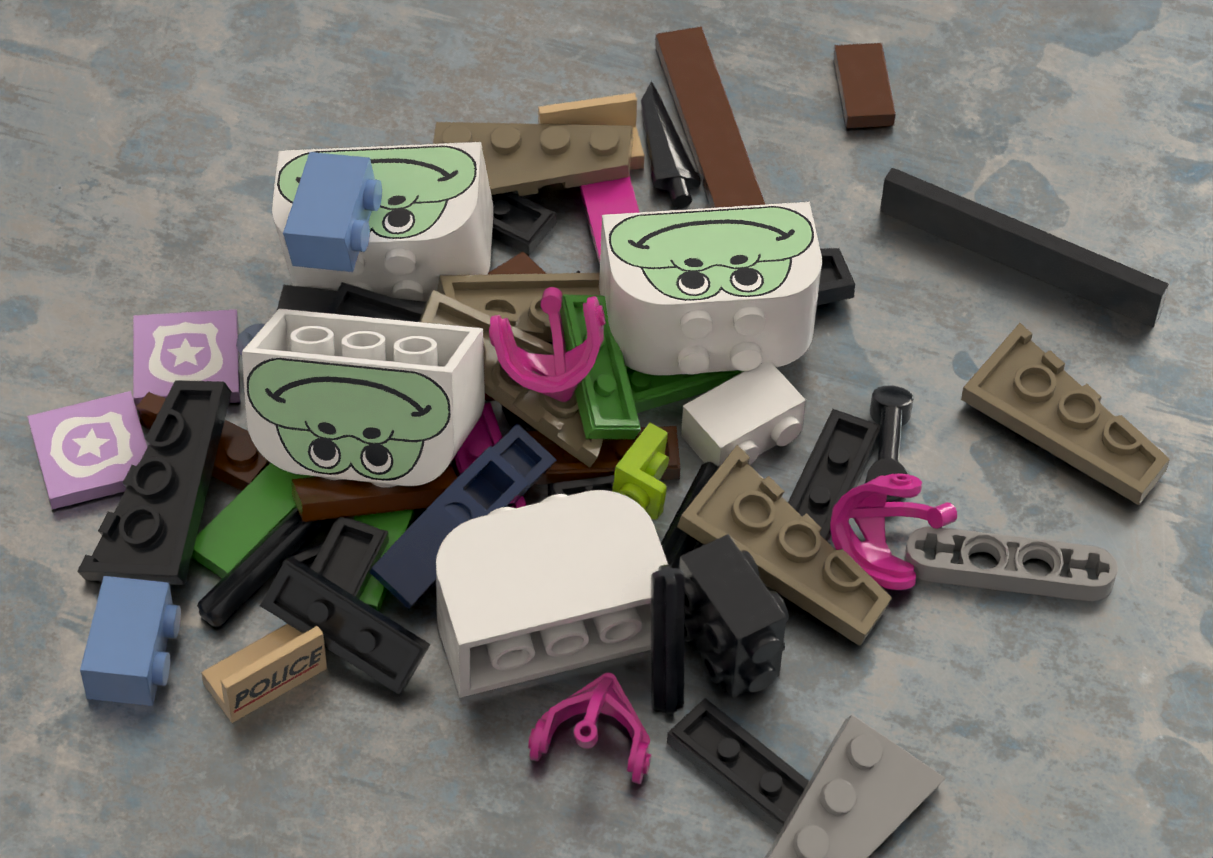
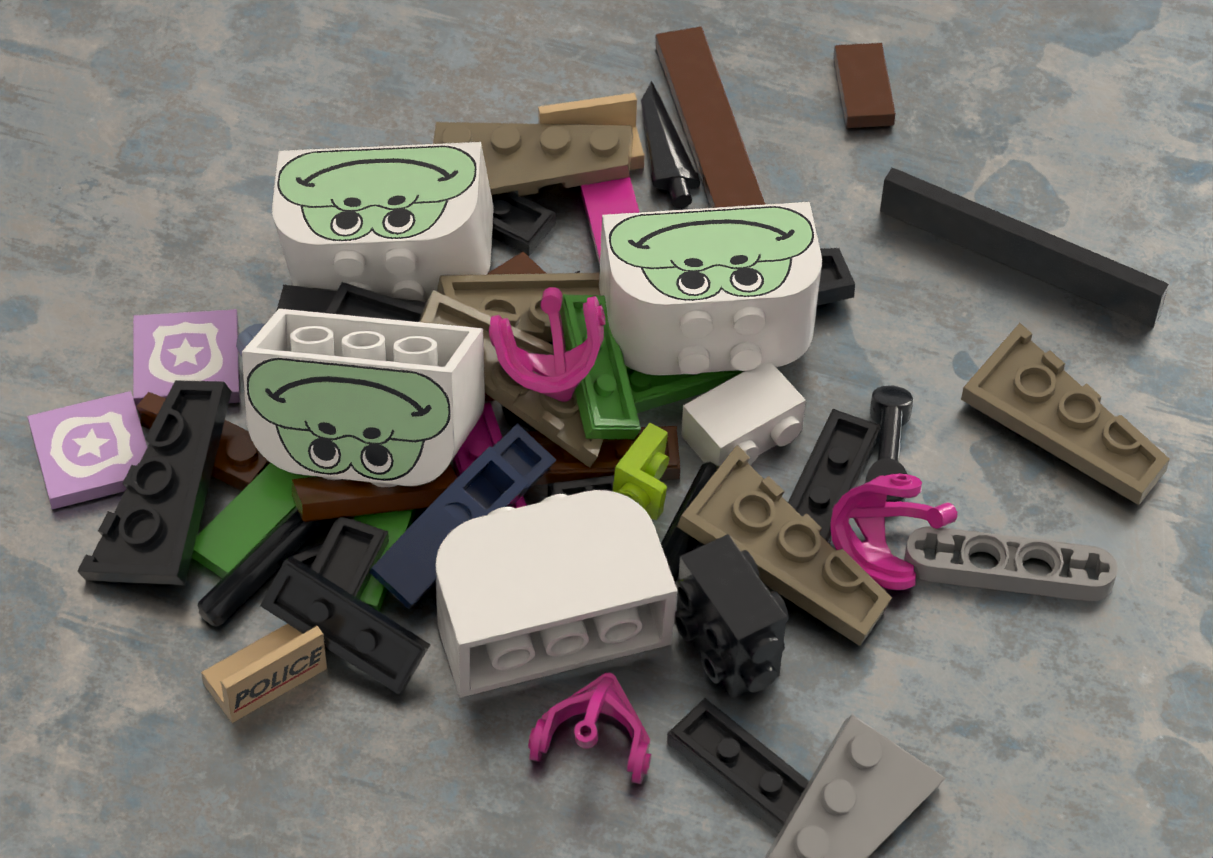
medium blue brick [80,576,181,706] -> none
medium blue brick [283,152,382,272] -> none
black axle [651,565,685,714] -> none

